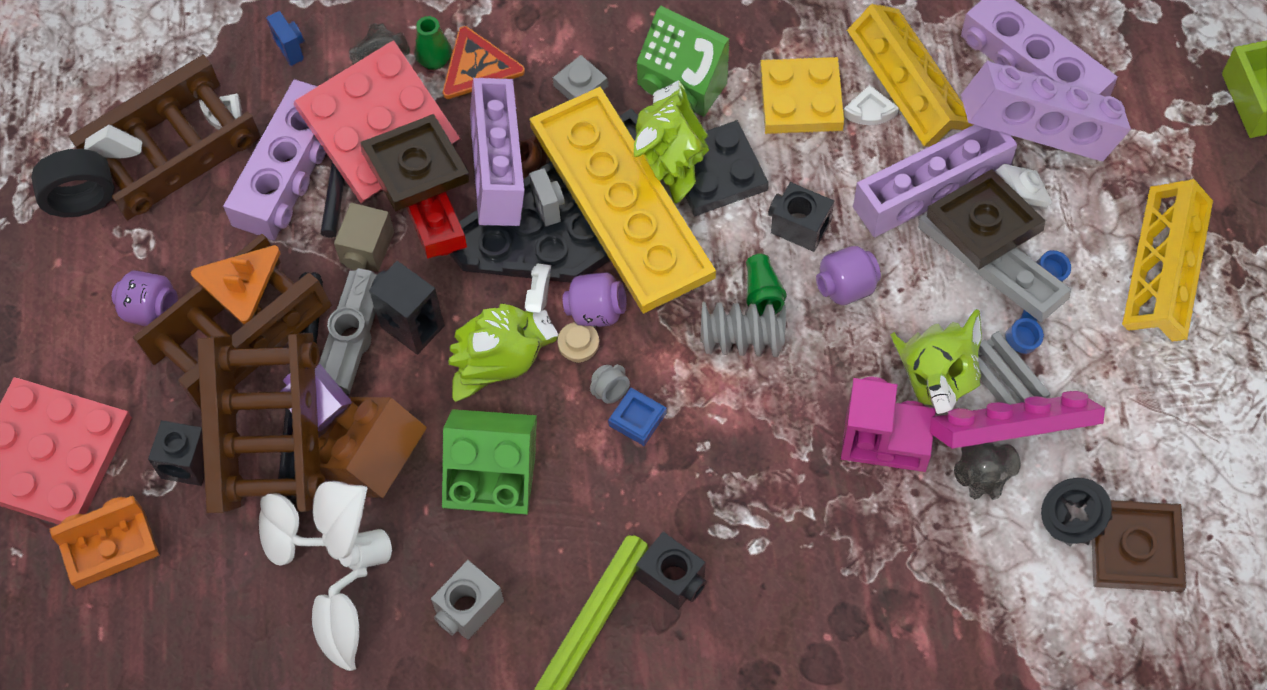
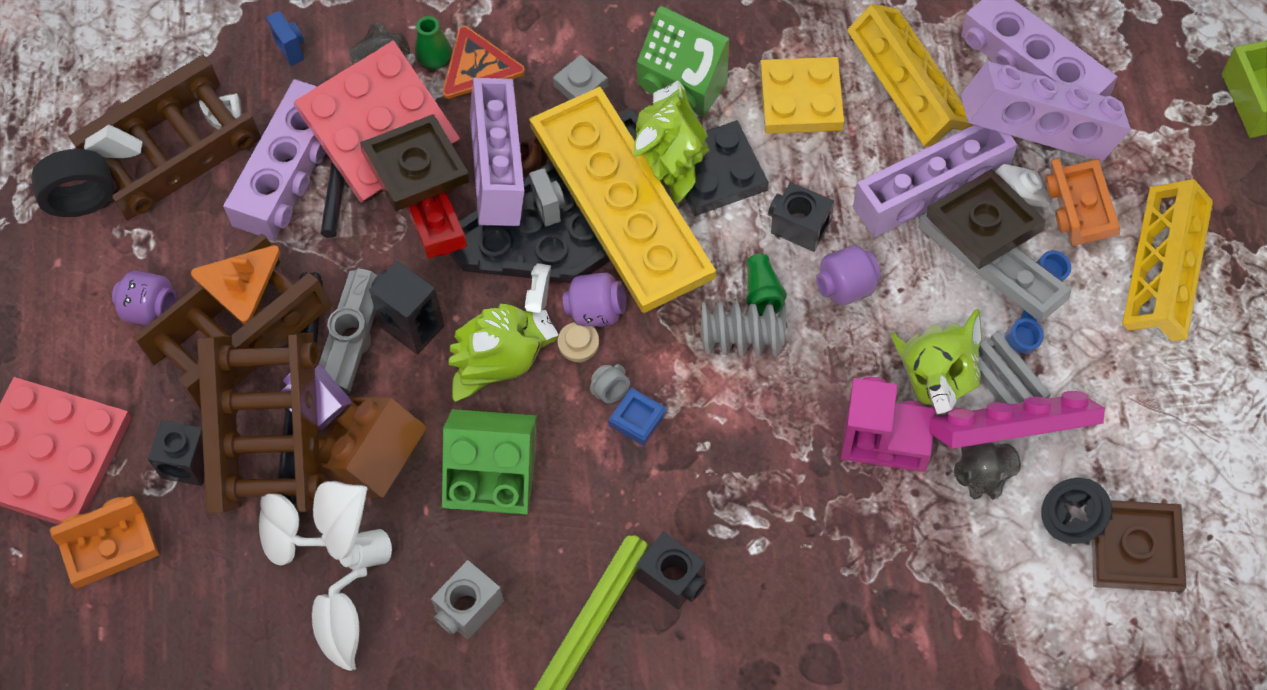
dark tan brick [334,203,394,272] -> none
white tile [843,85,899,125] -> none
none -> orange bracket [1045,158,1120,246]

